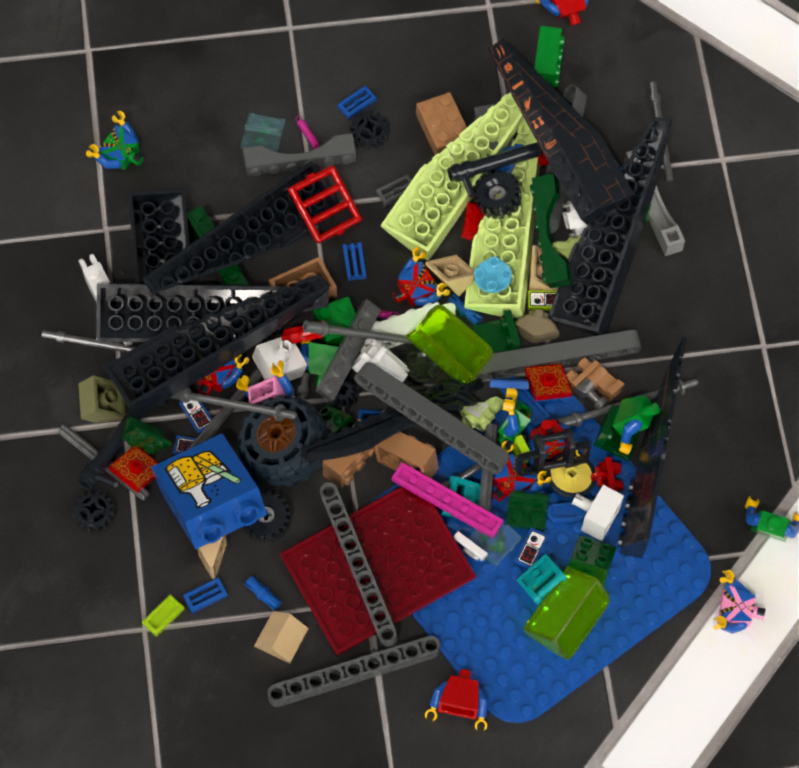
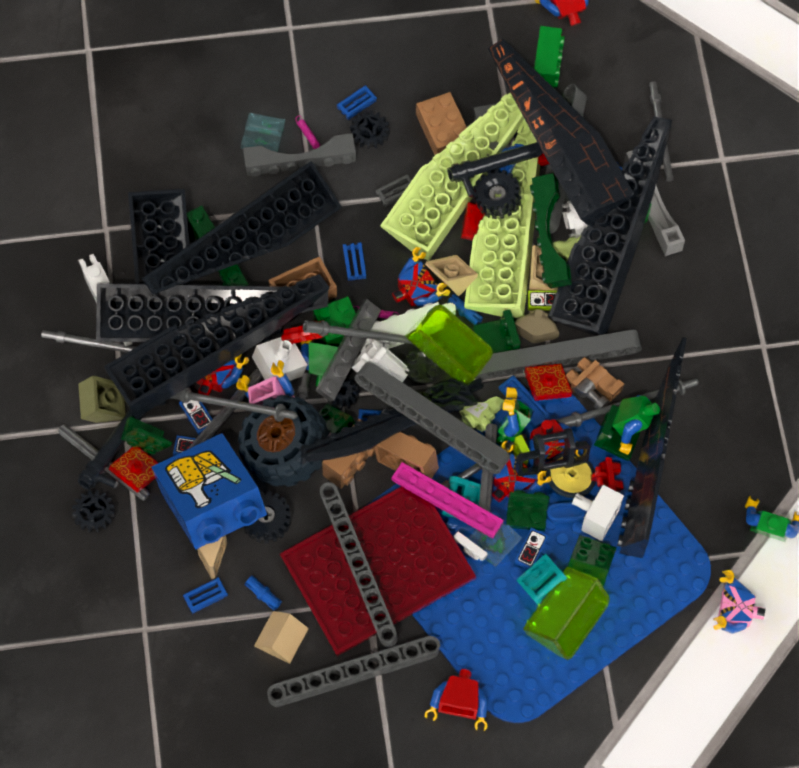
torso [86,111,144,169] -> none
lime tile [142,594,185,637] -> none
red bar [288,165,362,244] -> none
medium azure dish [474,257,512,293] -> none
blue tile [490,377,529,389] -> none

